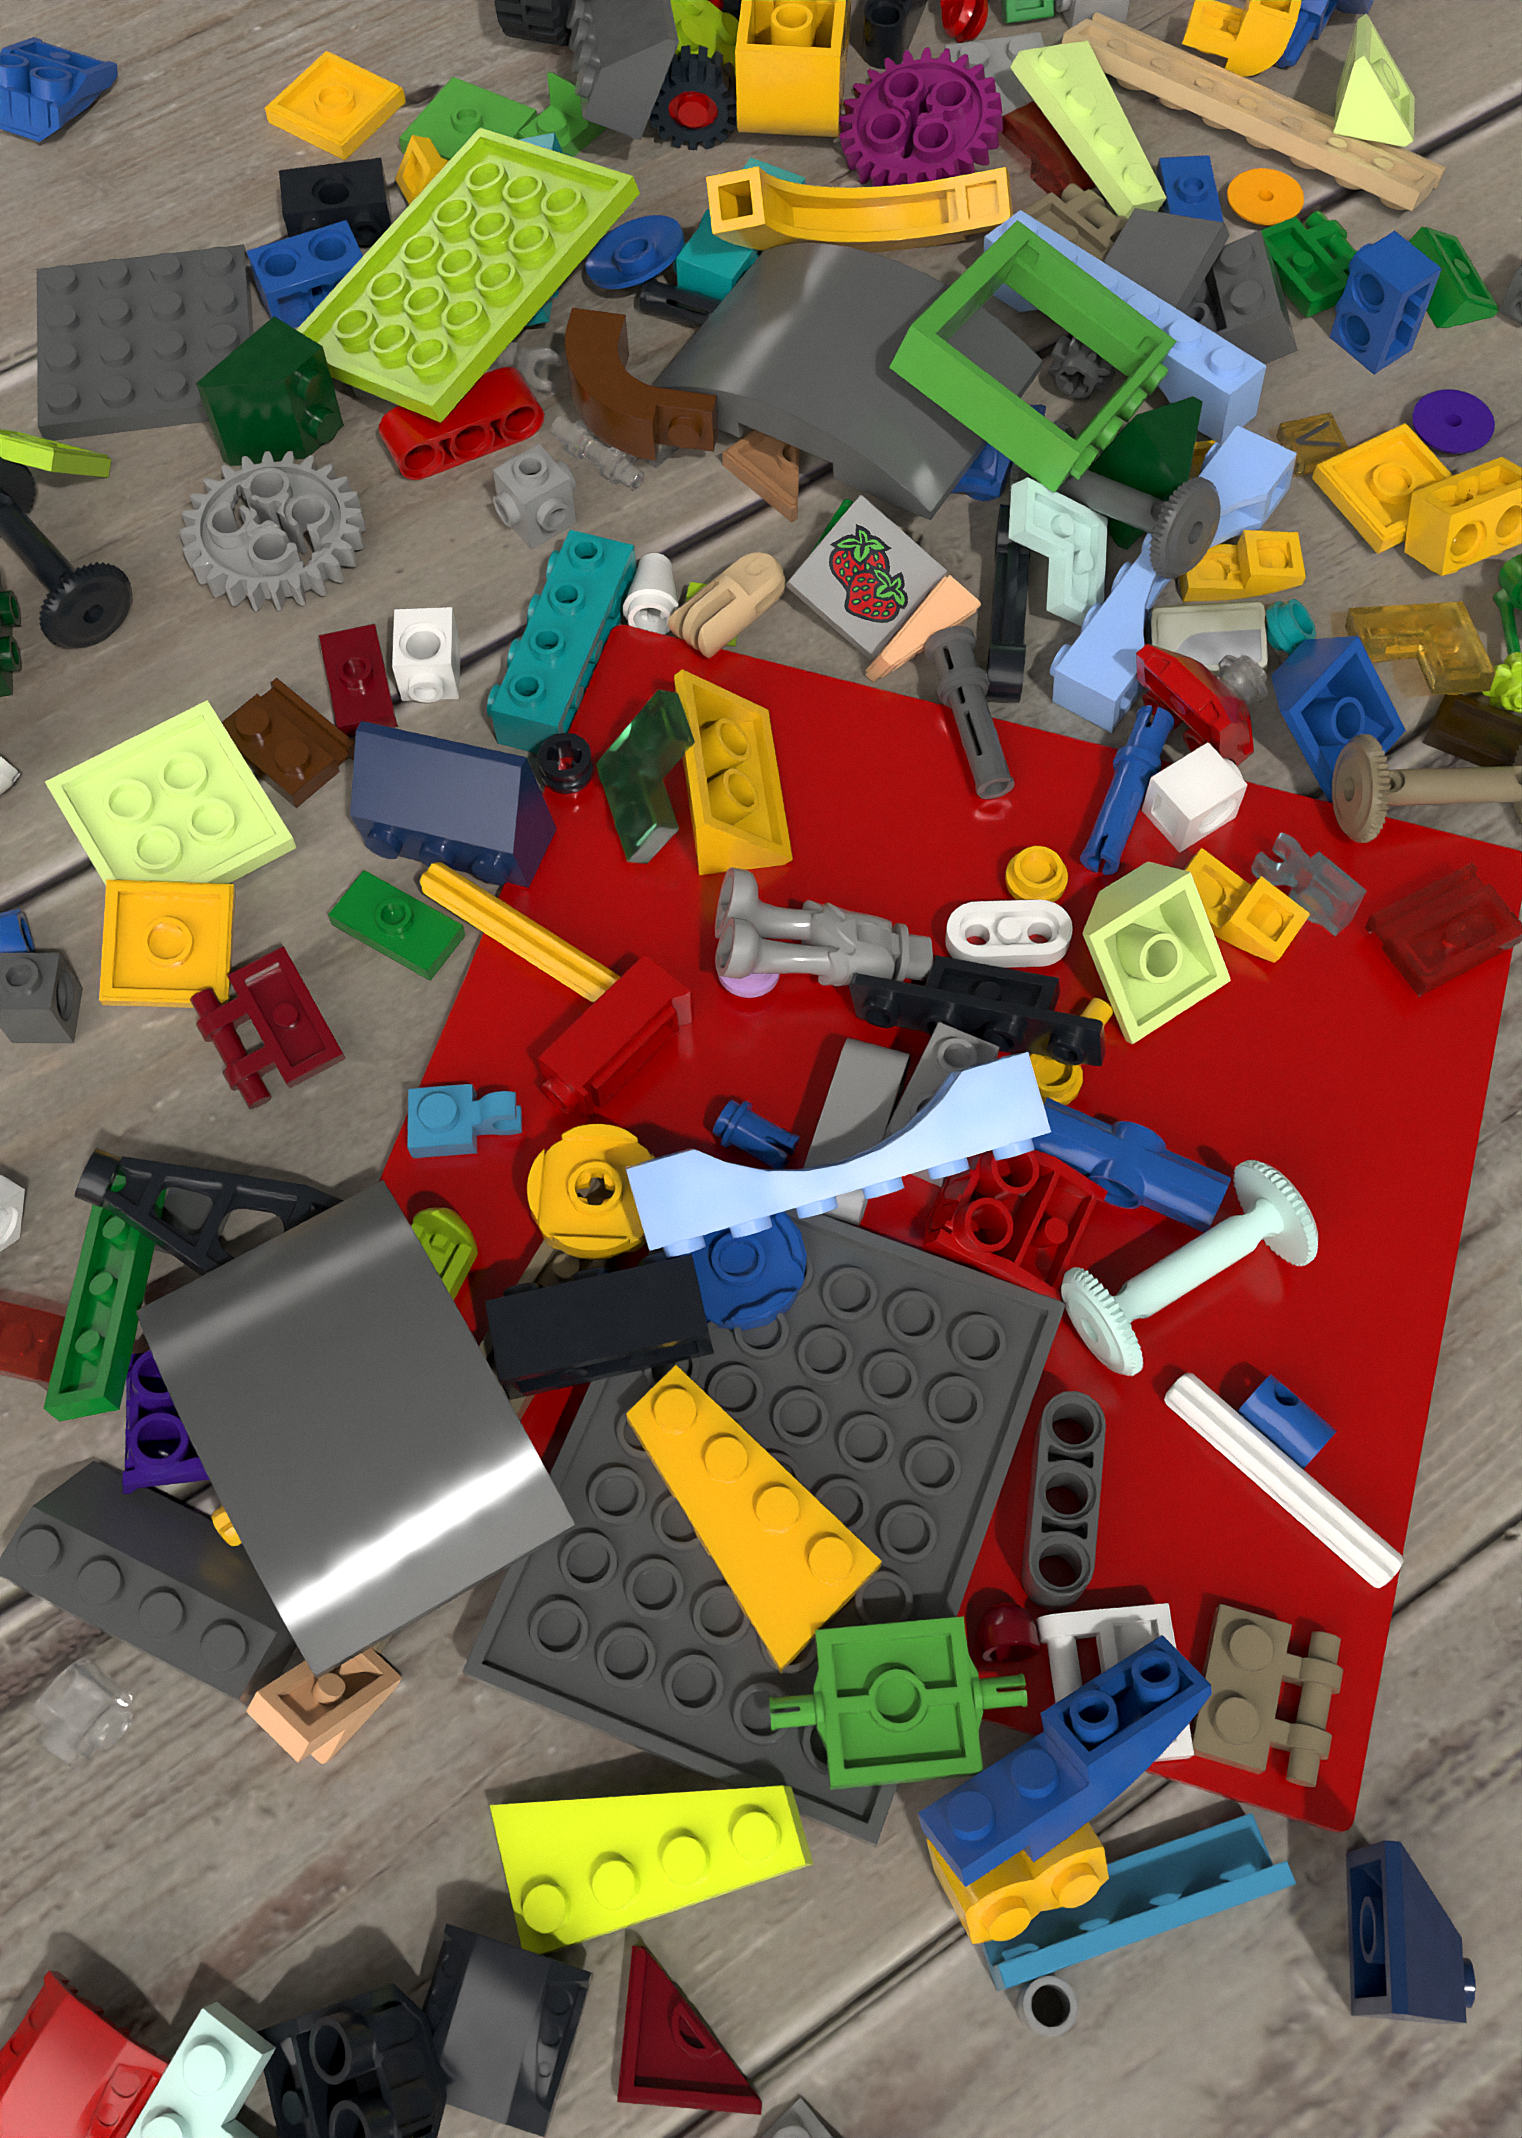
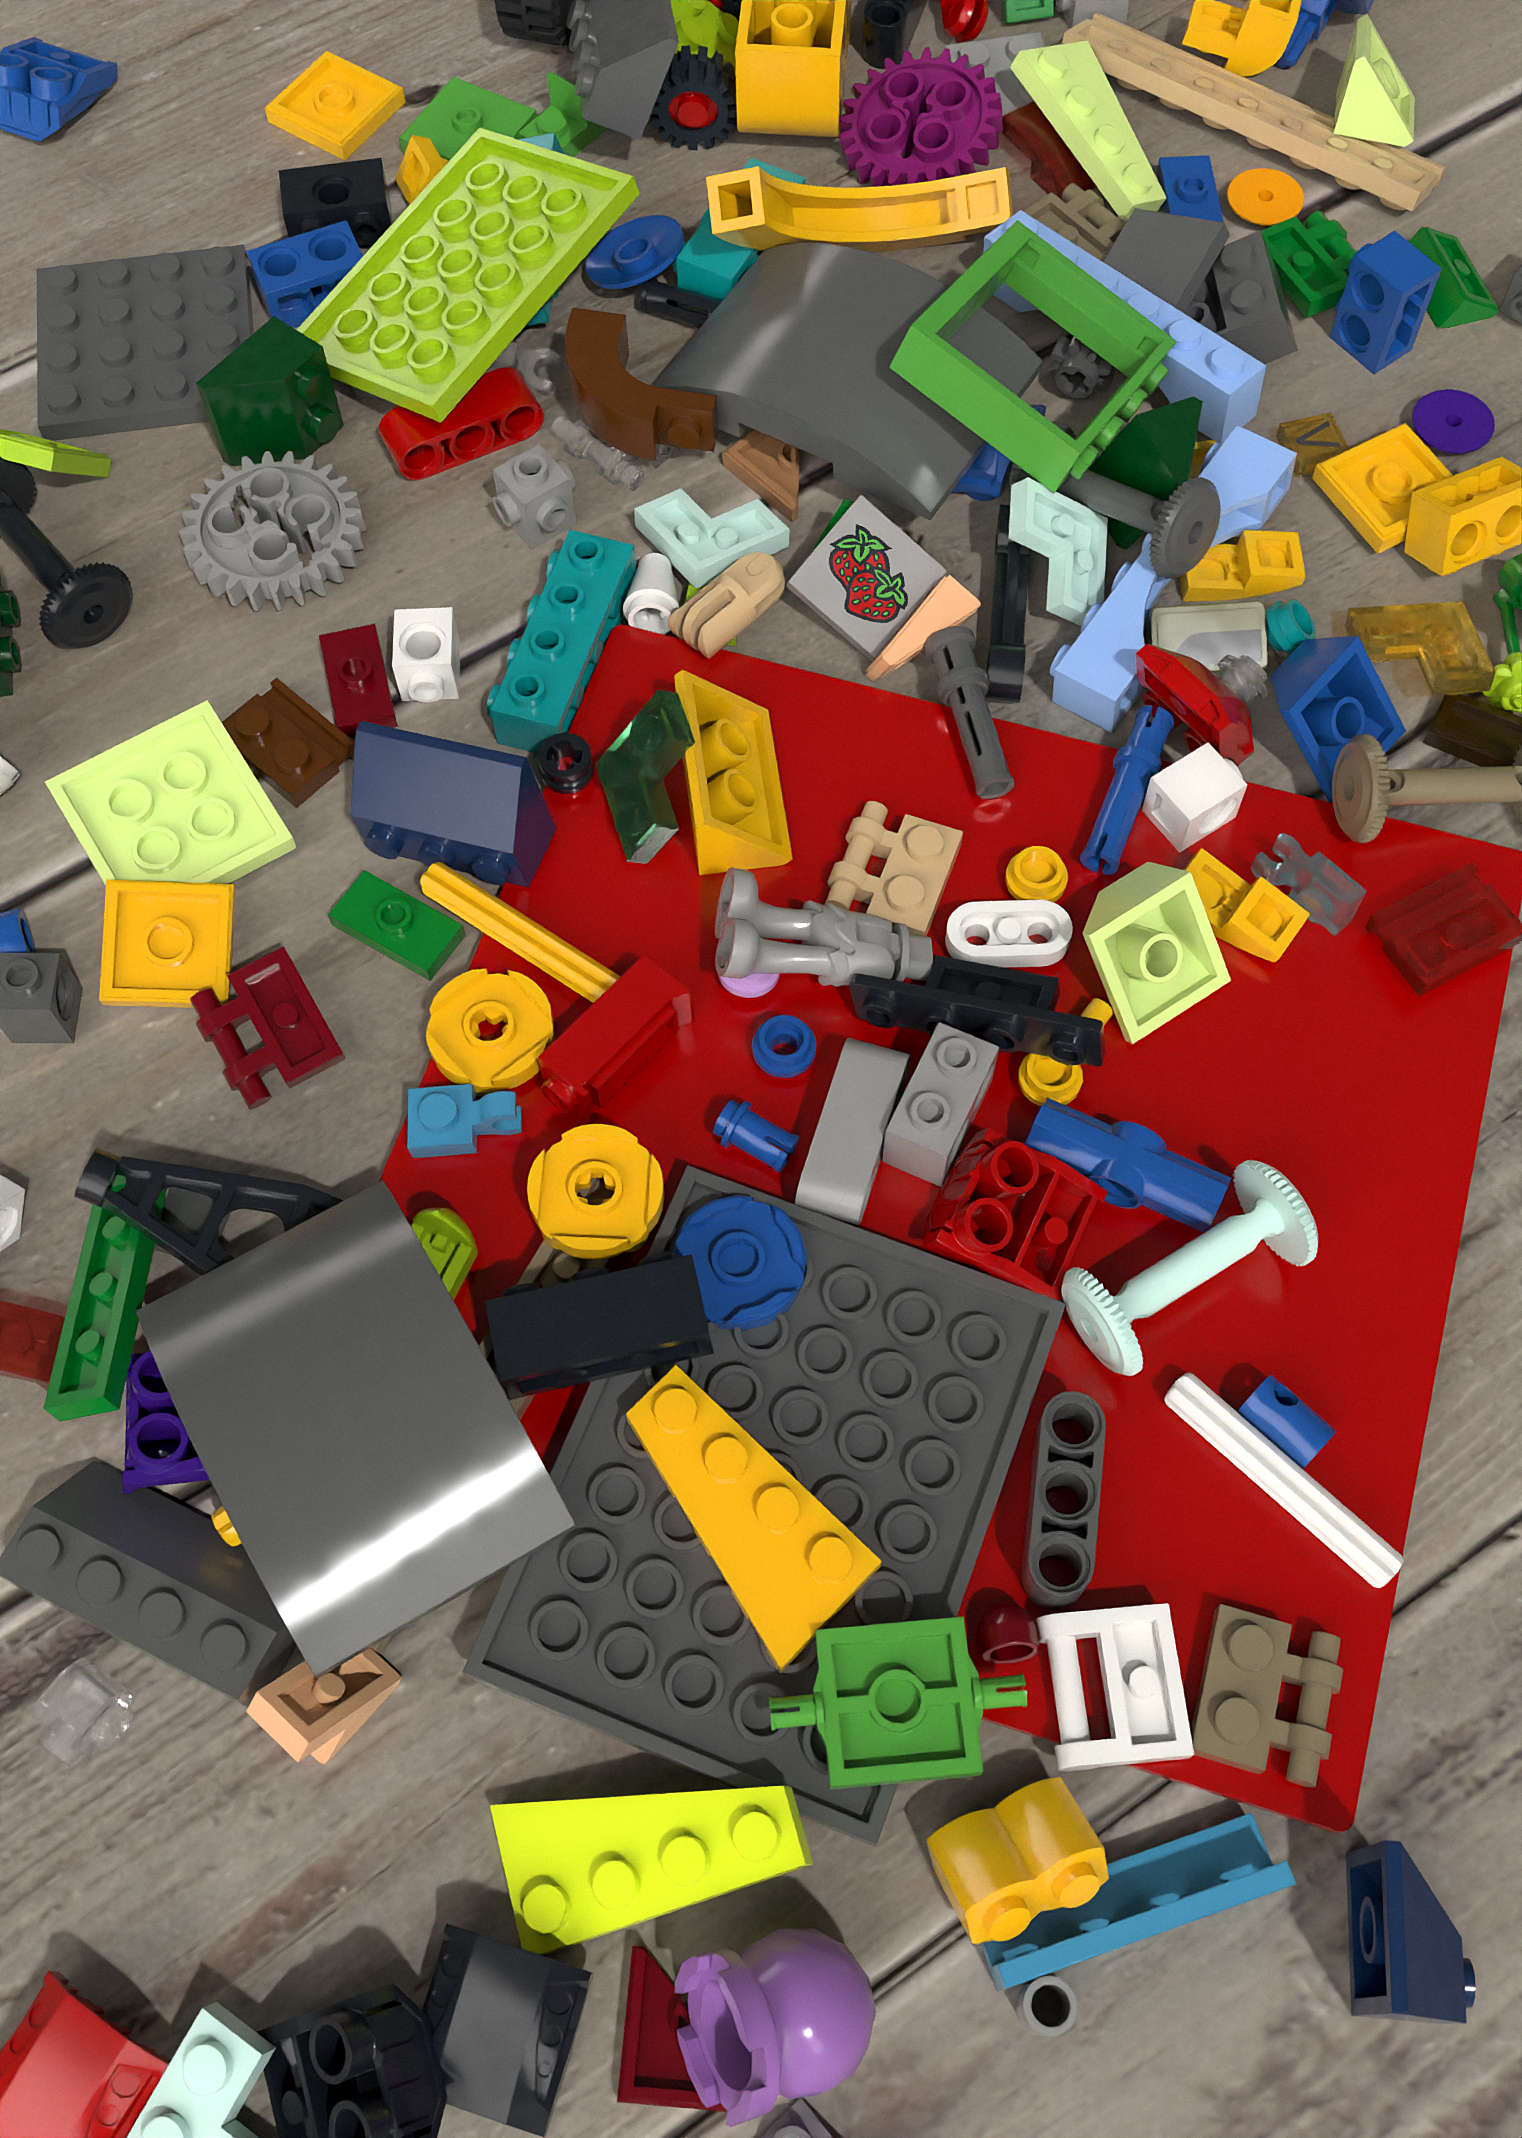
light blue arch [625,1052,1051,1258] -> none
blue slope [918,1635,1212,1888] -> none
none -> yellow plate [426,968,556,1097]
none -> light aqua plate [634,488,790,589]
none -> medium lavender tile [675,1928,876,2127]
none -> blue plate [752,1015,816,1078]
none -> tan plate [825,801,963,936]

